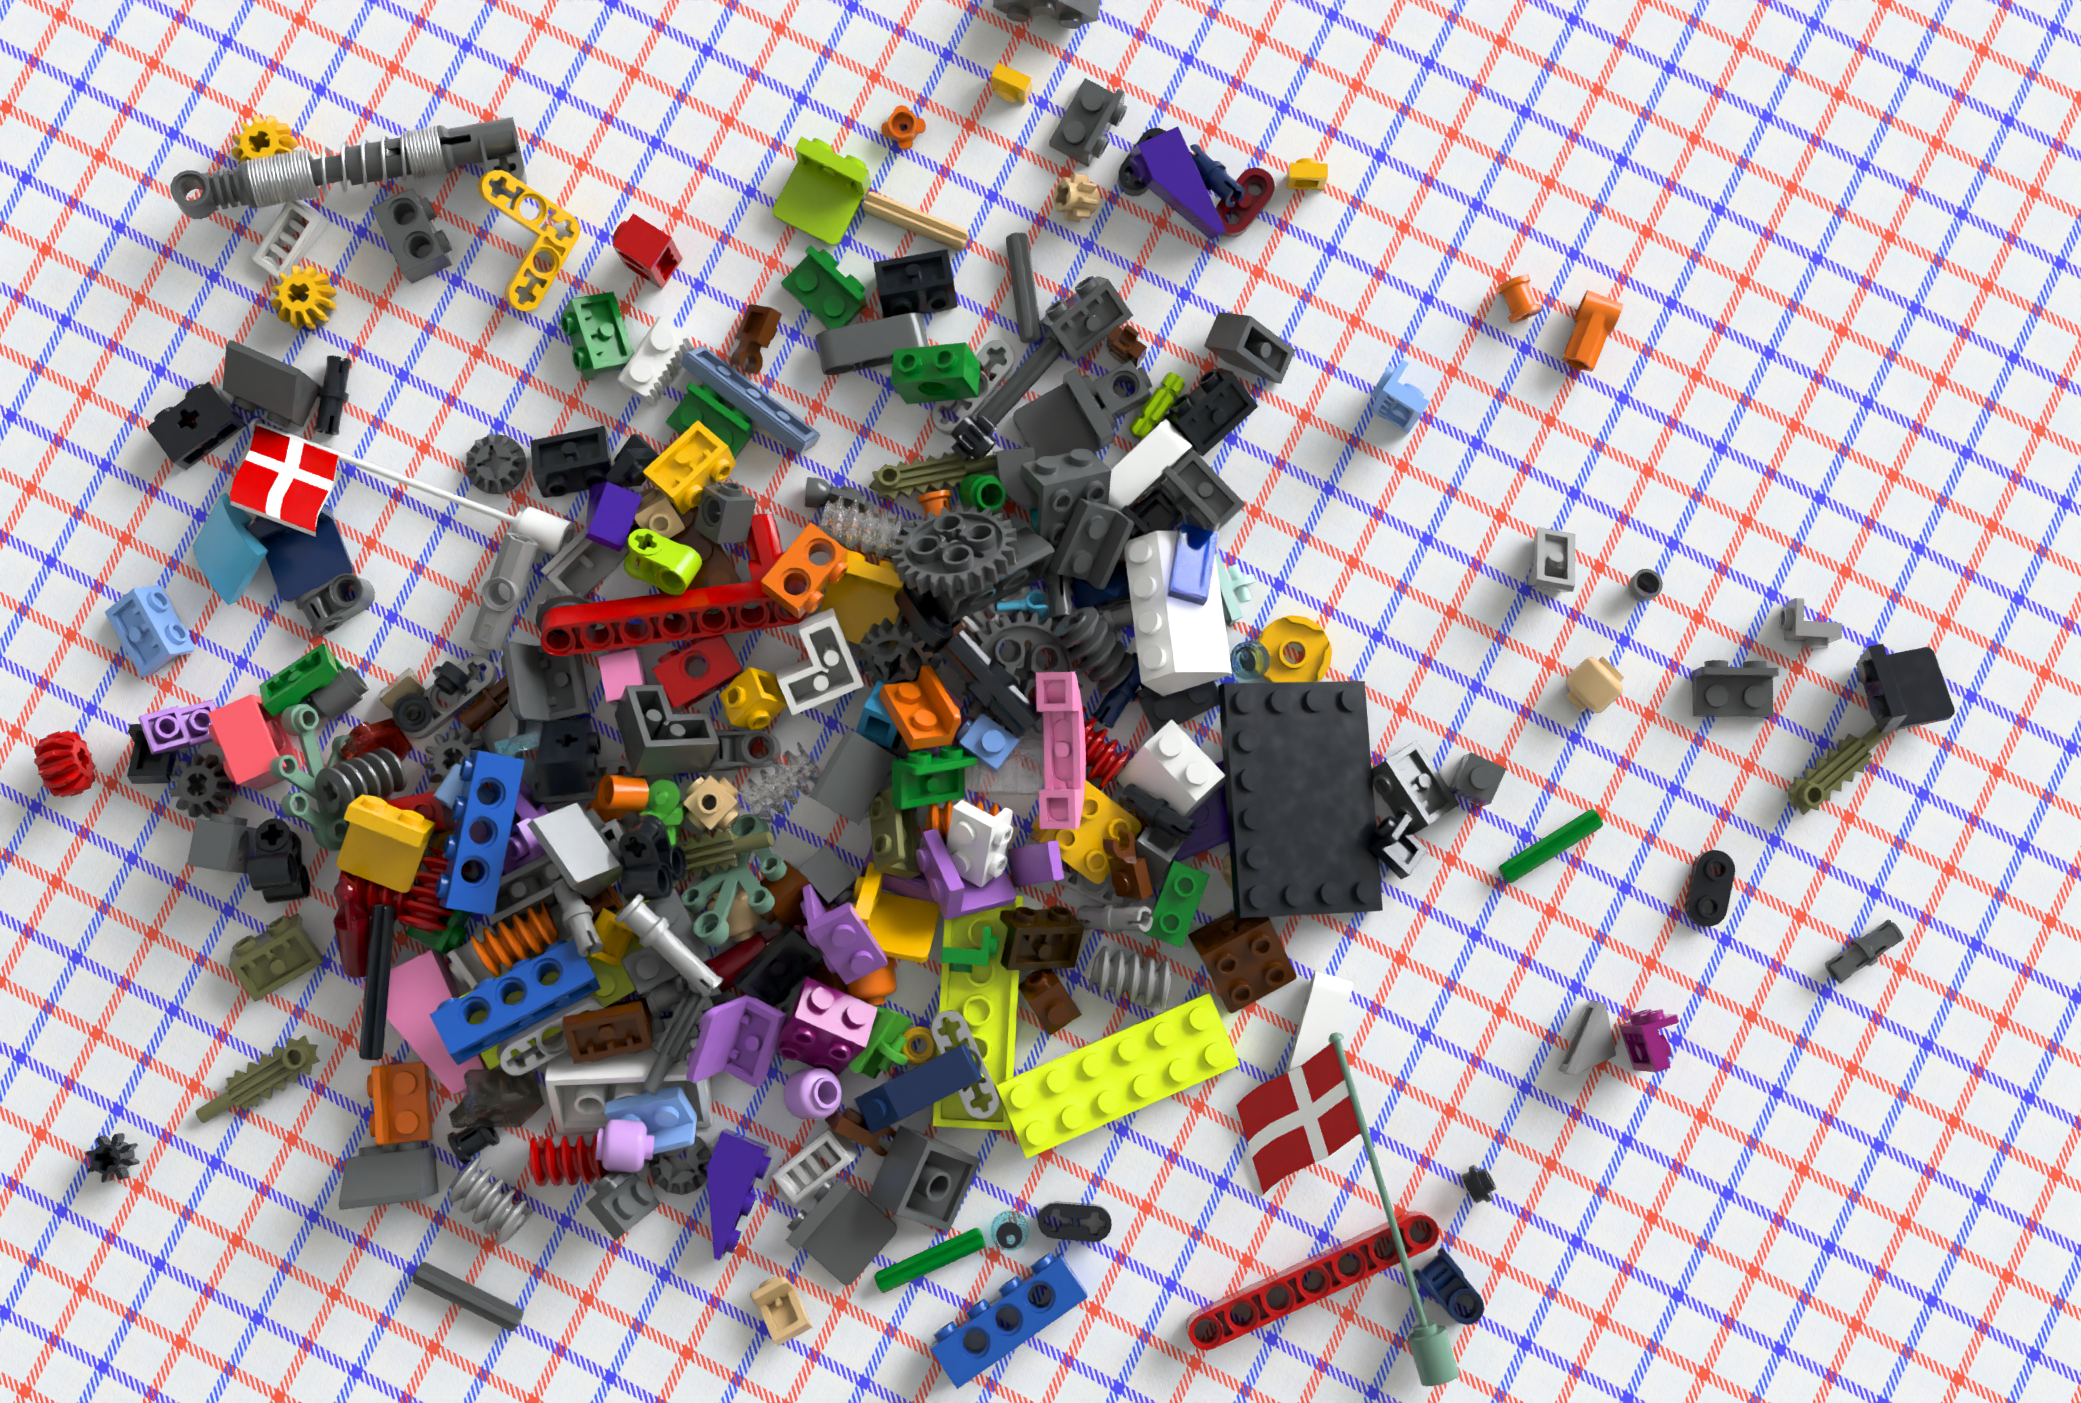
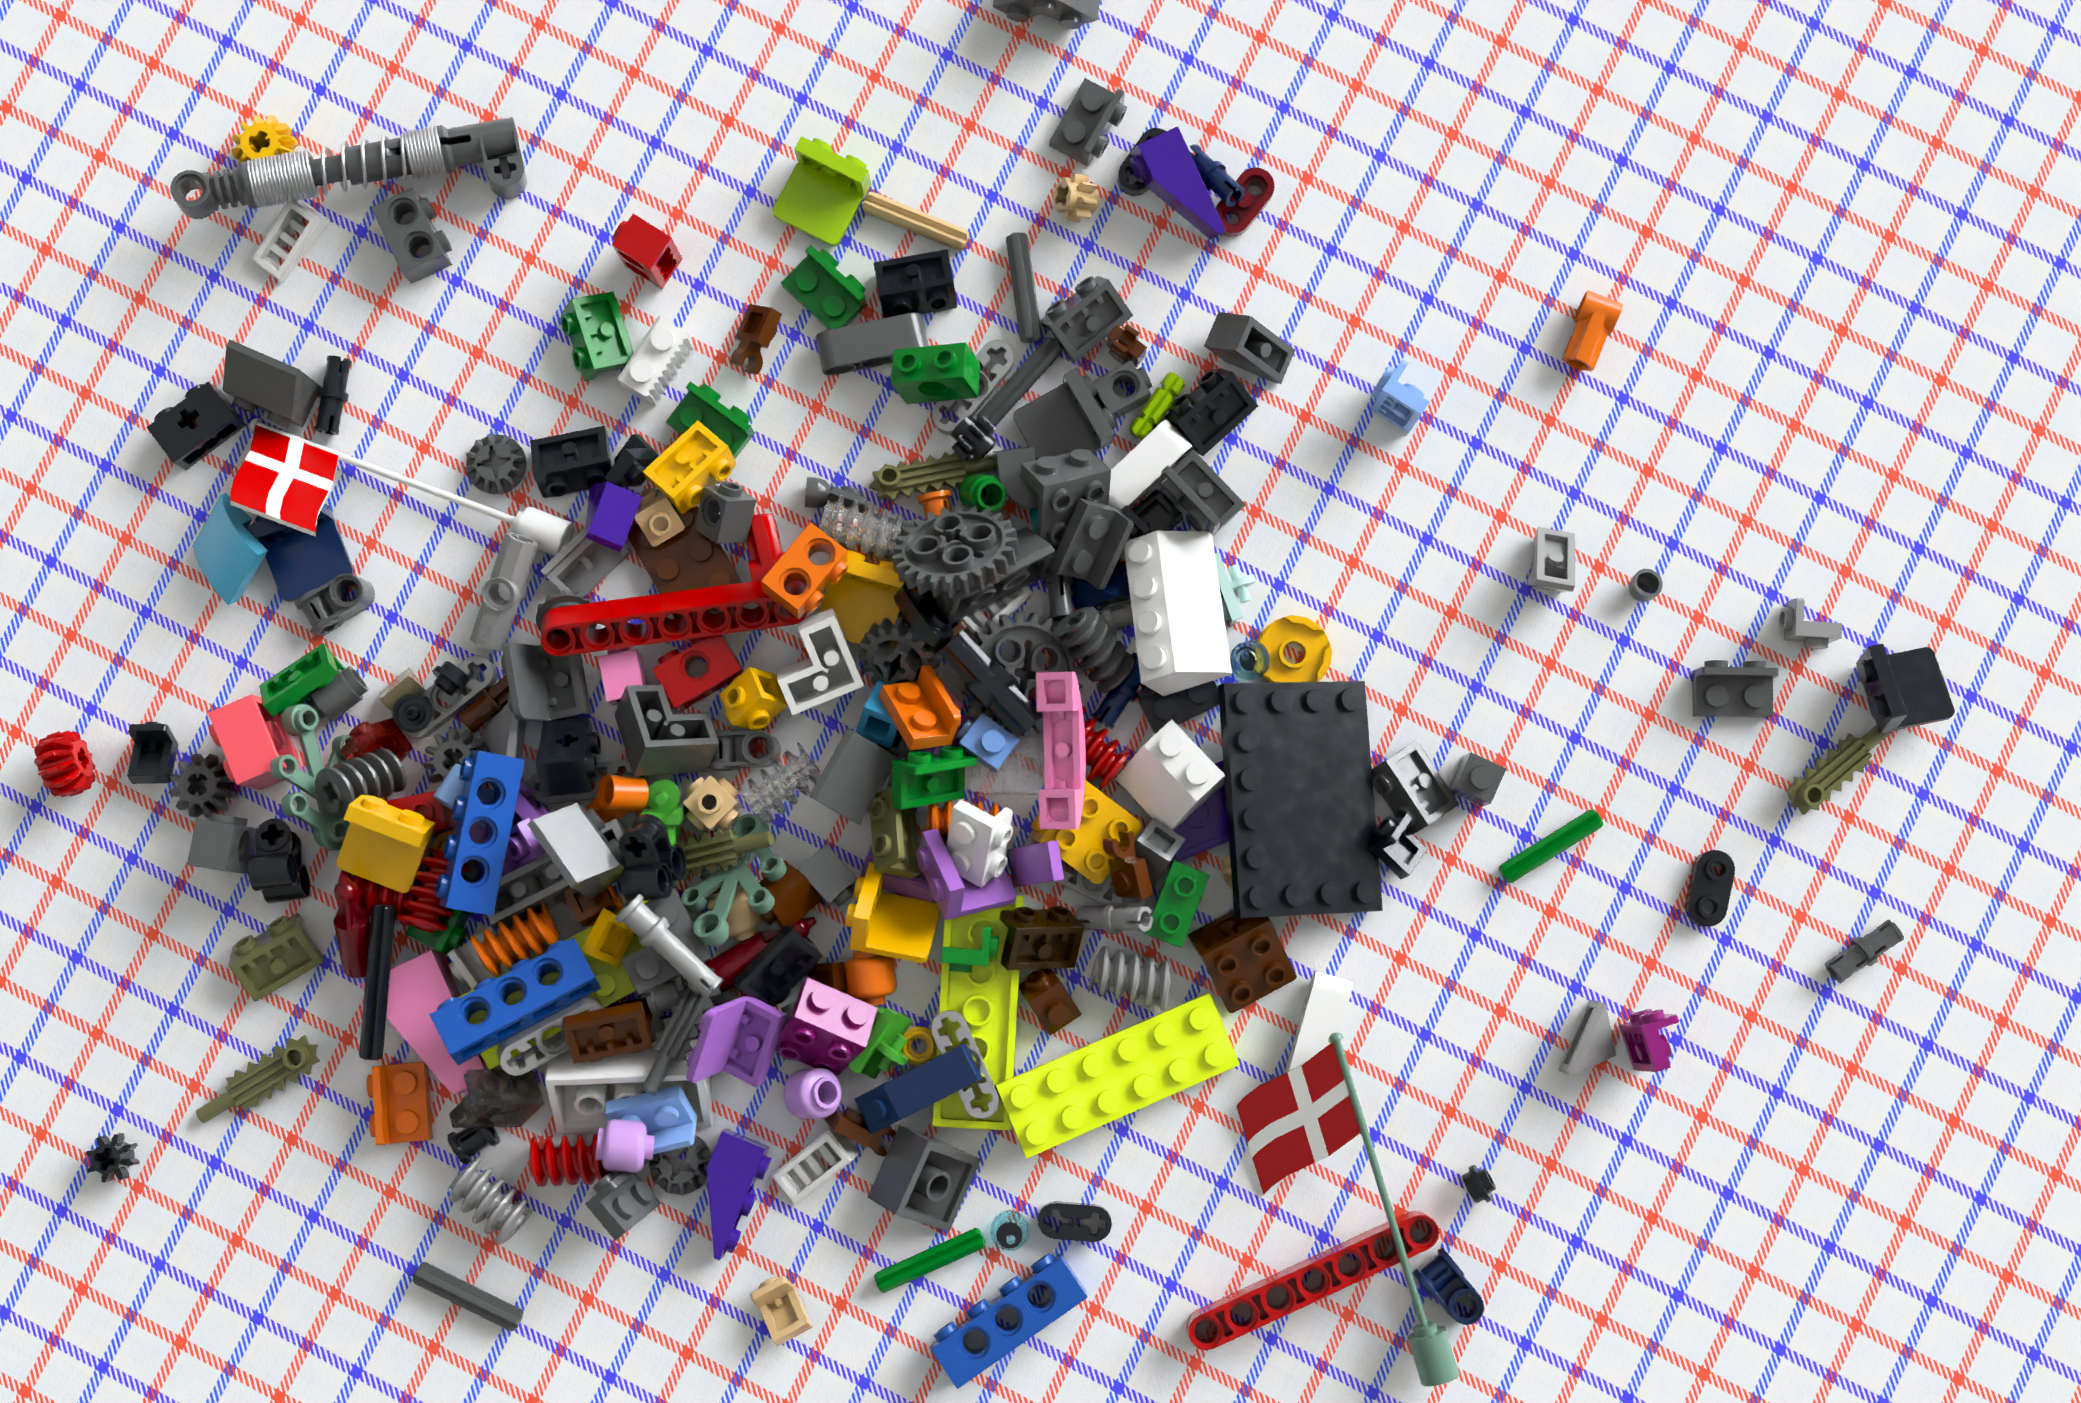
light blue bracket [105,585,195,677] -> none
medium lavender slope [138,699,216,754] -> none
yellow gear [270,265,337,330] -> none
dark grey slope [339,1140,439,1210] -> none
yellow beam [478,170,580,311] -> none
clear light blue tile [494,732,540,755] -> none
light grey pin [551,878,604,957] -> none
lime piece [623,529,702,595] -> none
sand blue tile [679,345,820,455] -> none
dark grey bracket [785,1176,897,1285] -> none
medium lavender bracket [800,884,888,985] -> none
orange plate [881,105,926,150] -> none
yellow plate [991,62,1032,104] -> none
medium azure hand [995,590,1048,620] -> none
black pin [1118,783,1196,843] -> none
clear blue tile [1167,523,1218,606] -> none
yellow plate [1286,158,1328,190] -> none
orange bush [1497,274,1542,323] -> none
tan head [1566,656,1624,713] -> none

